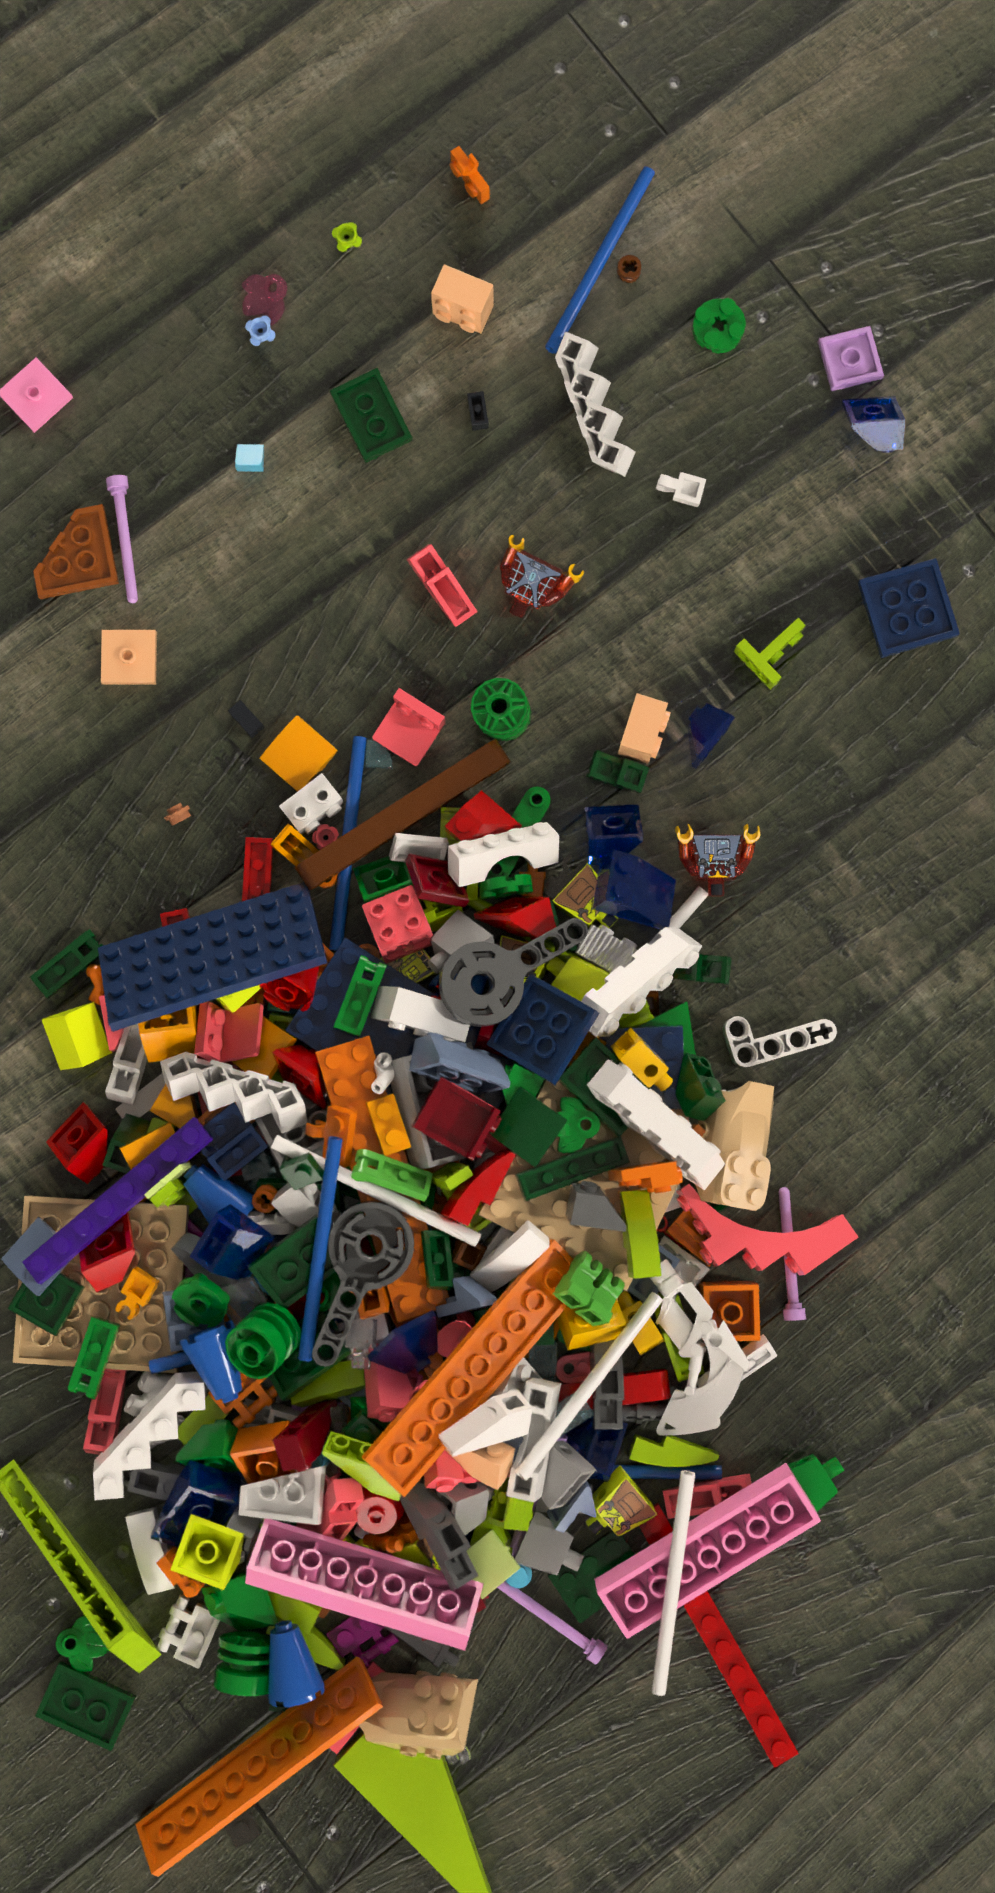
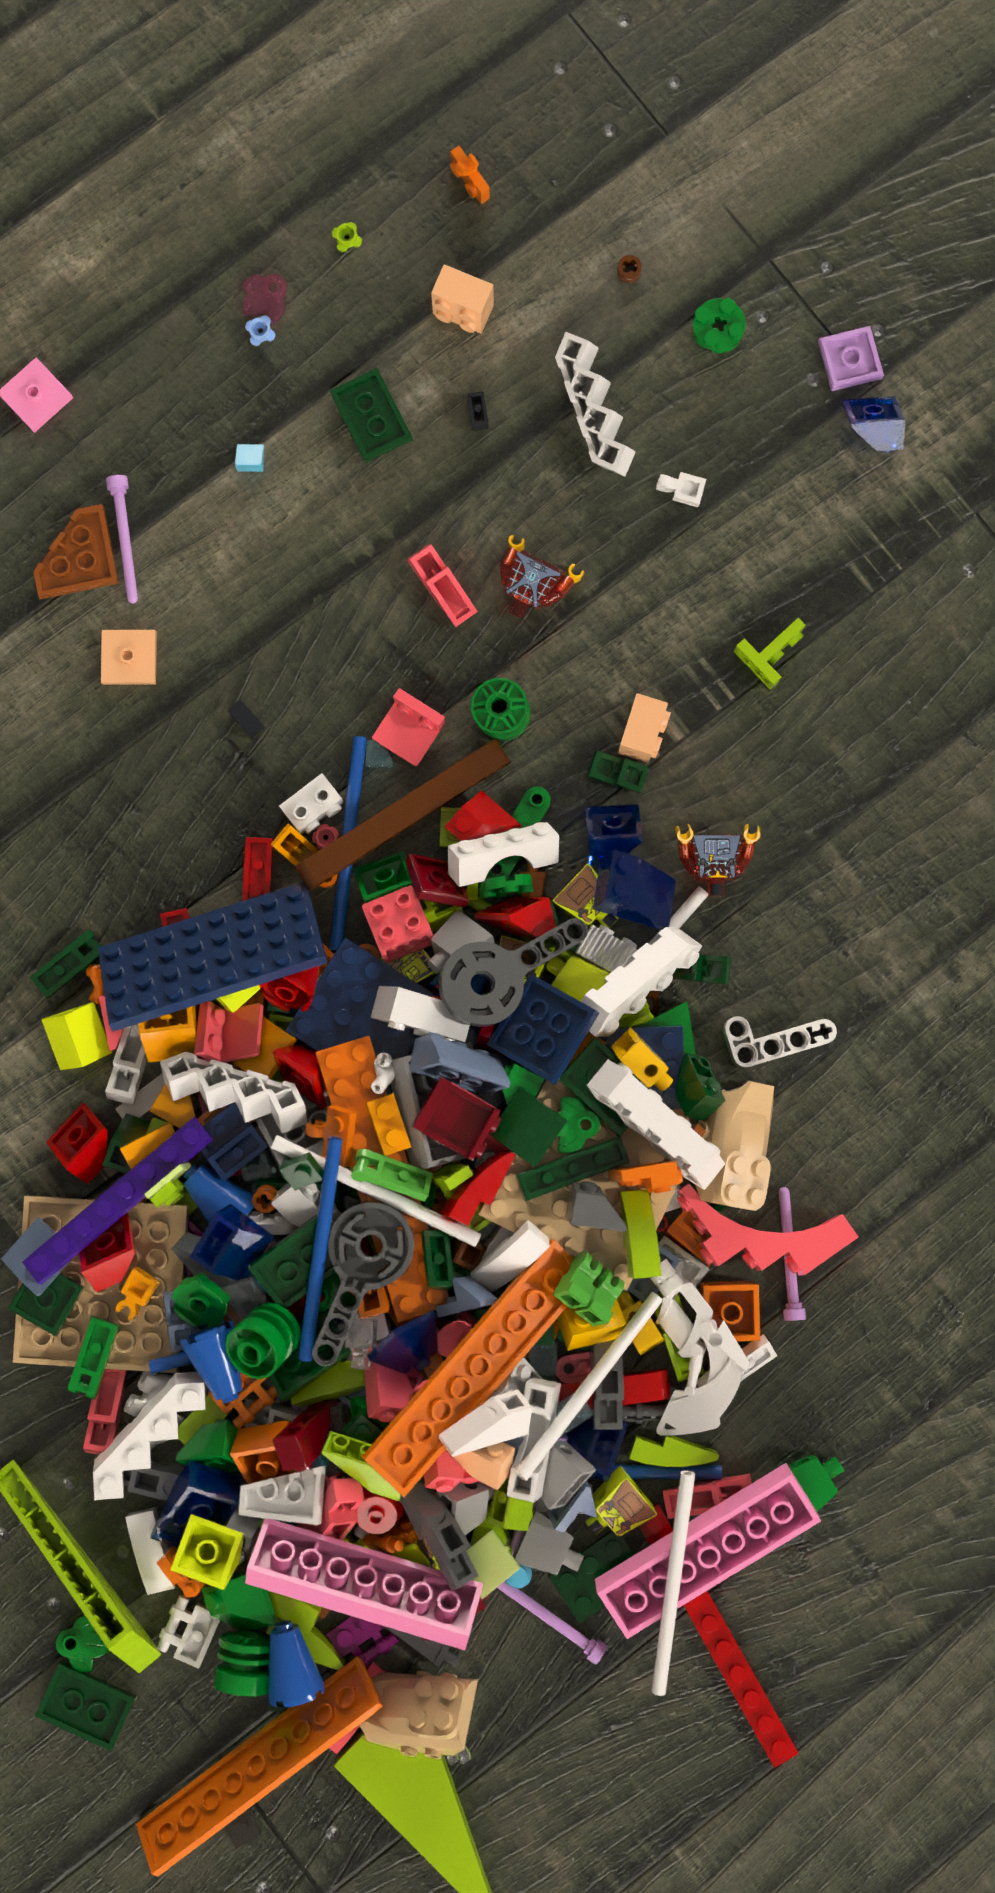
nougat plate [164,803,191,826] -> none
light orange slope [260,715,338,792] -> none
green plate [334,955,387,1037] -> none
white plate [389,833,449,862] -> none
blue piece [545,166,655,354] -> none
clear blue slope [688,703,735,769] -> none
dark blue plate [858,558,960,658] -> none

